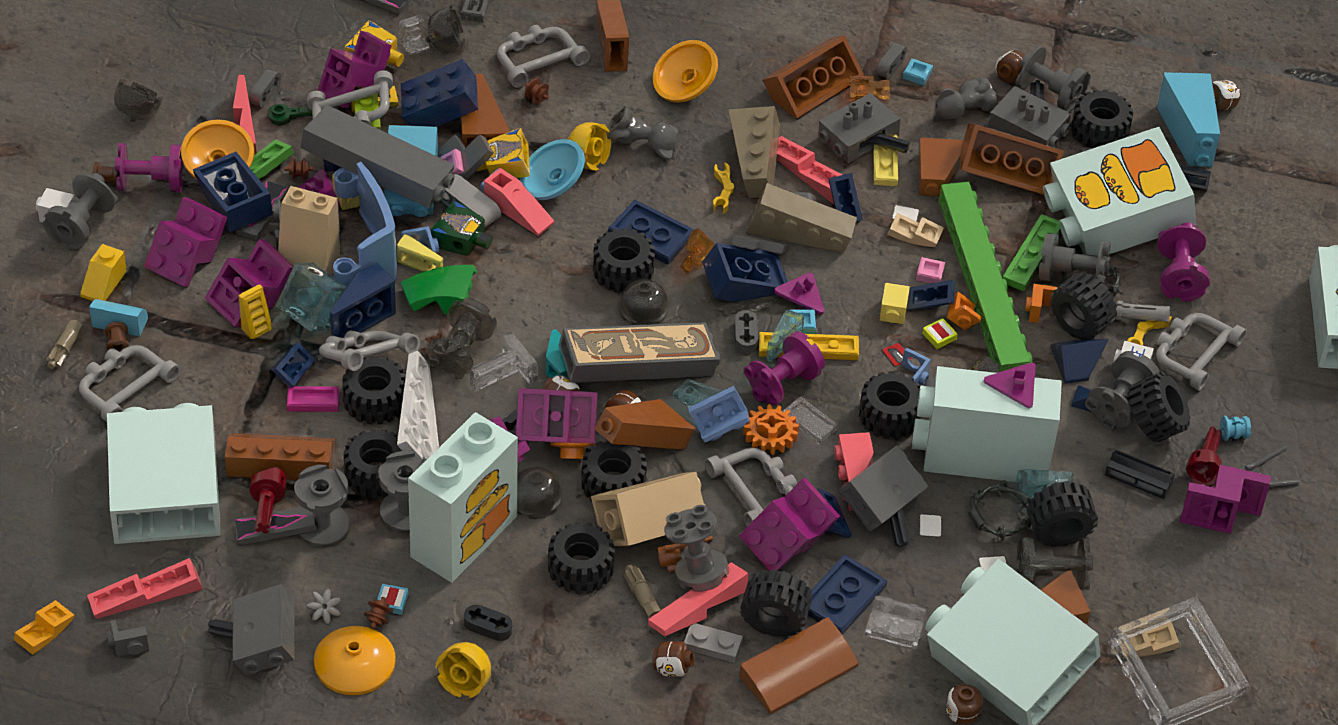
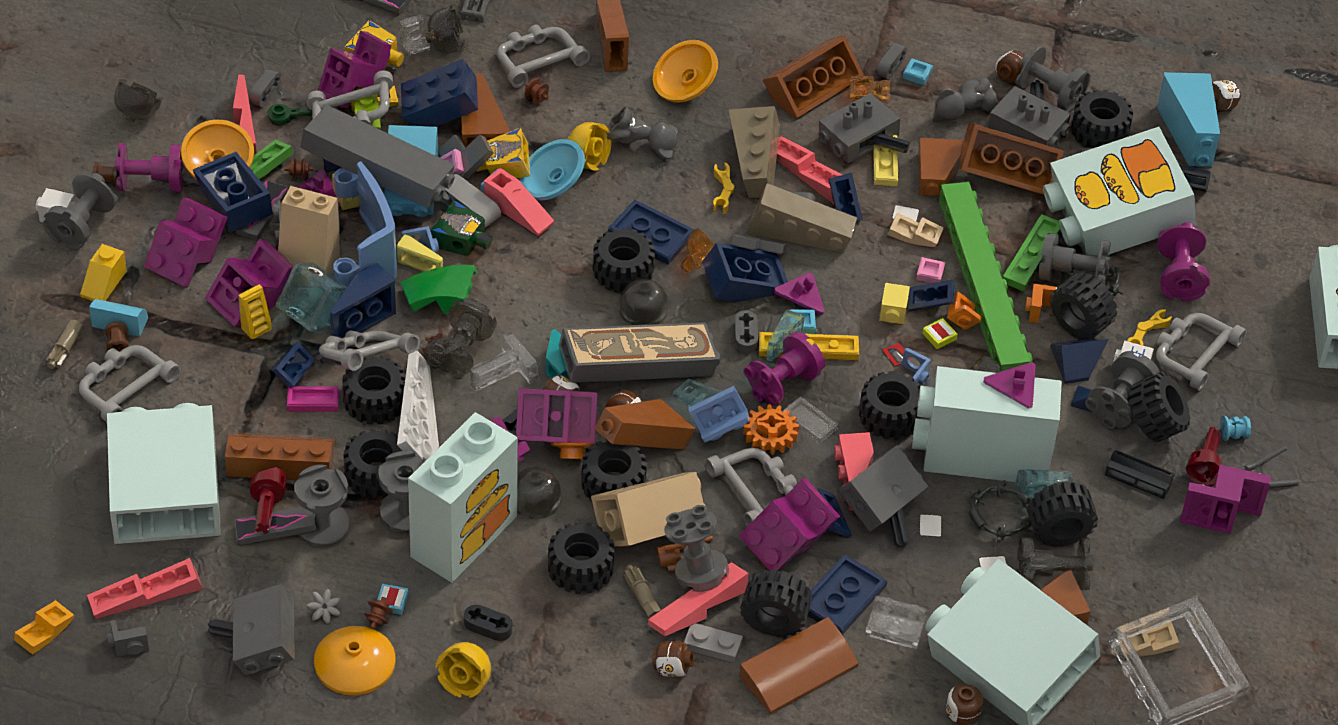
light grey pin [1115,301,1170,322] -> none

